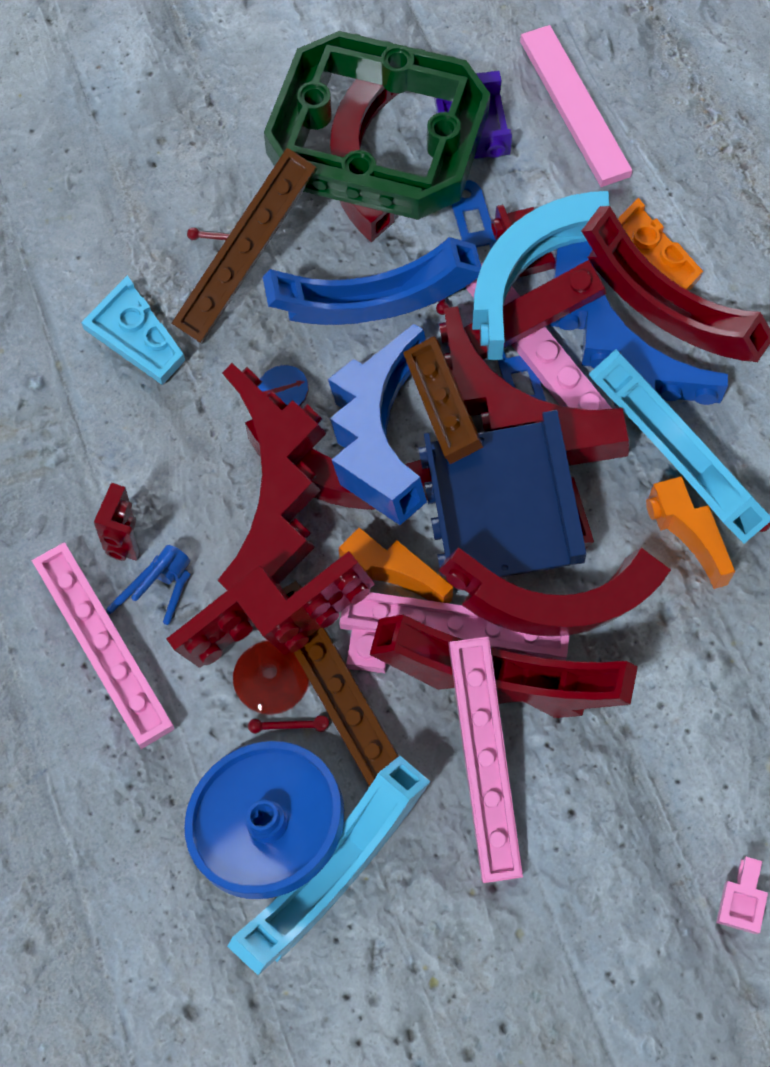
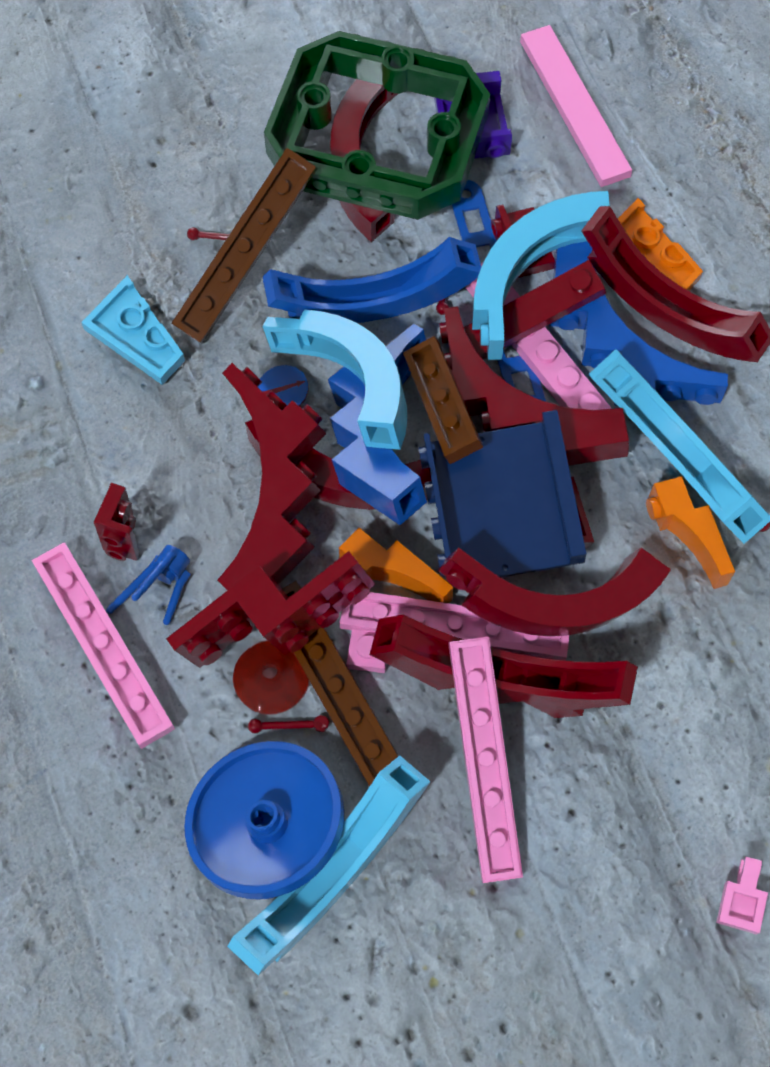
none -> medium azure arch [262,309,407,450]

